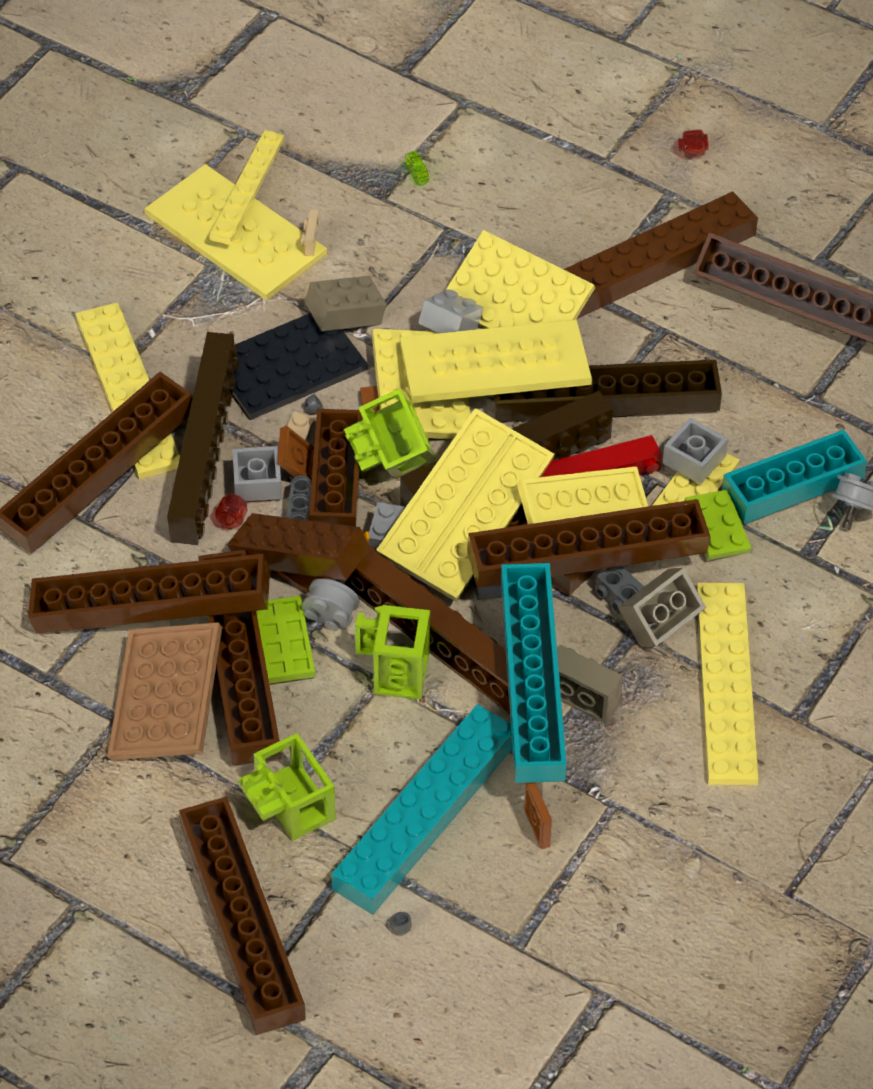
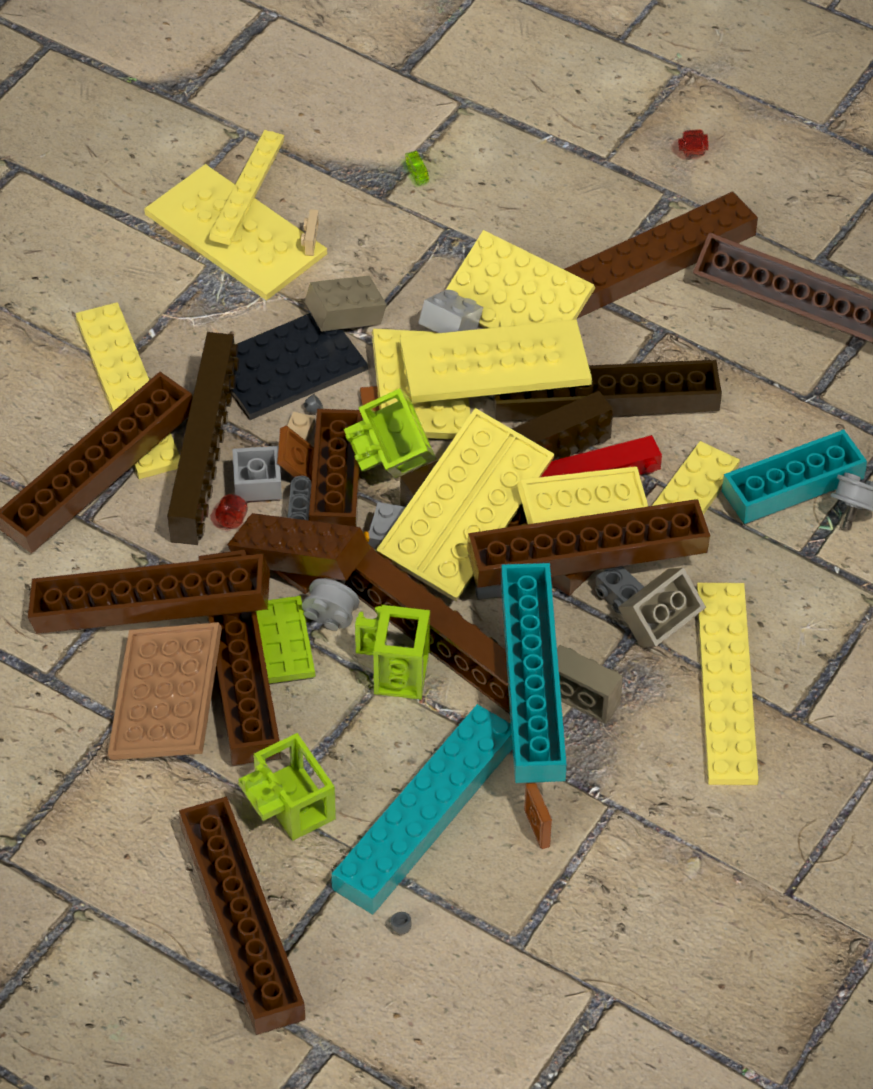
light grey brick [663,418,728,485] -> none
lime plate [684,490,752,561] -> none

